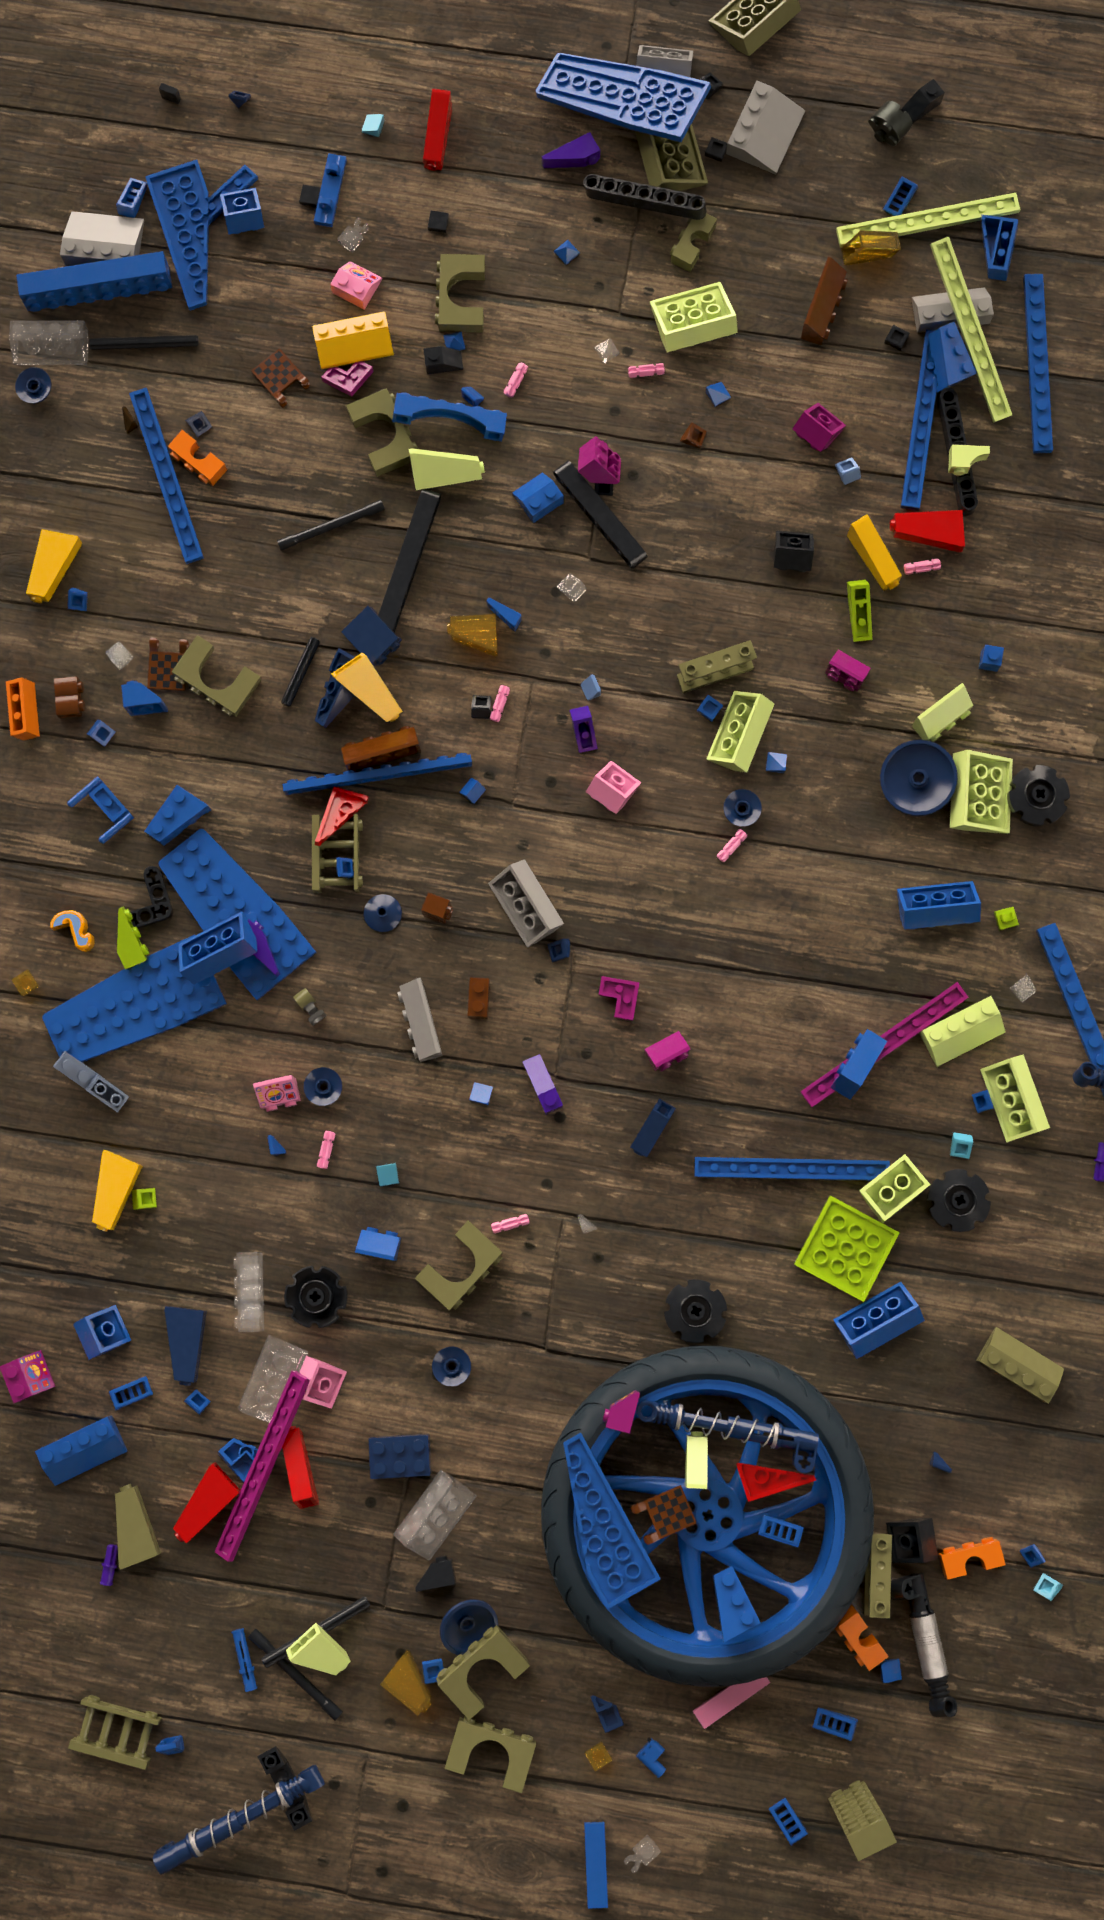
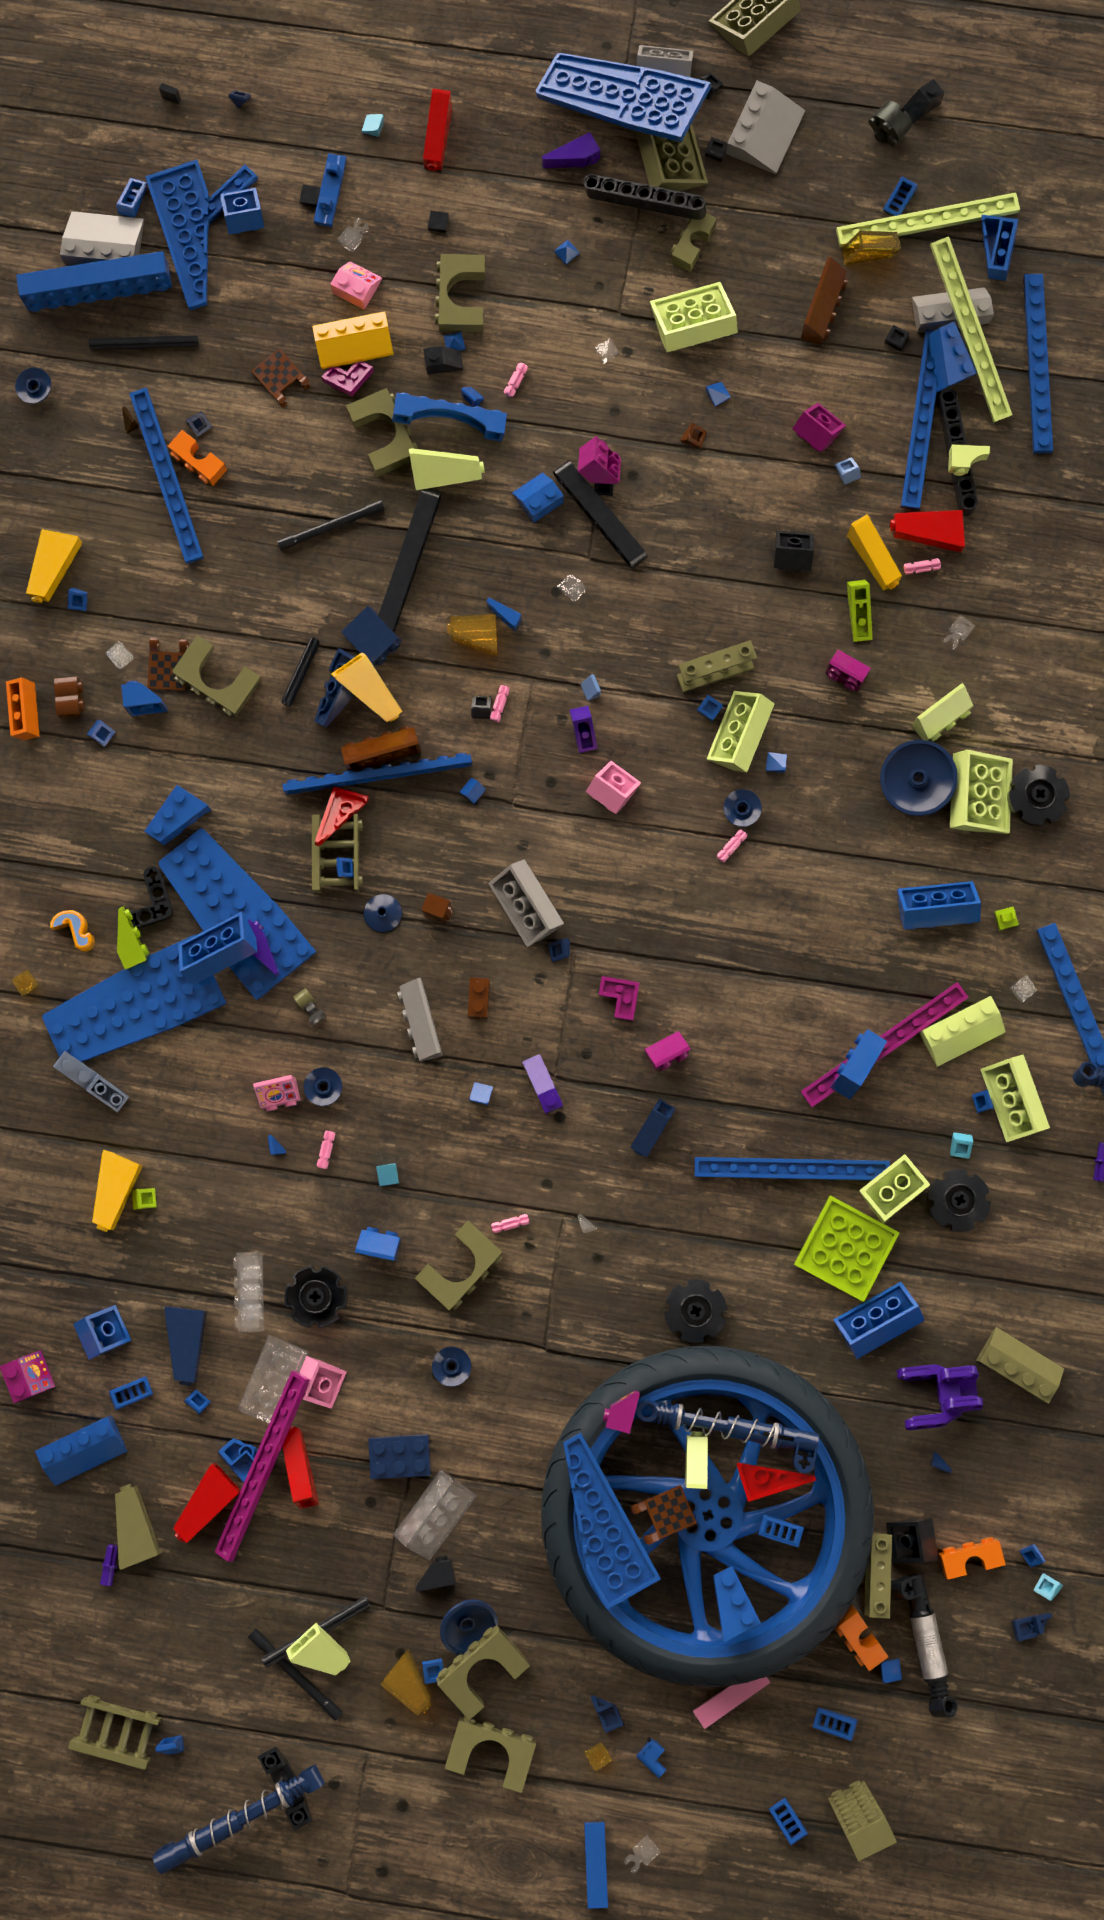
clear slope [9,321,88,365] -> none
blue plate [67,776,134,844] -> none
blue pin [232,1628,257,1692] -> none
bright pink axle [628,363,665,378] -> none
blue brick [978,644,1004,672] -> none
none -> dark purple piece [896,1364,983,1430]
none -> clear plate [943,615,975,650]
none -> dark blue slope [1011,1613,1052,1641]

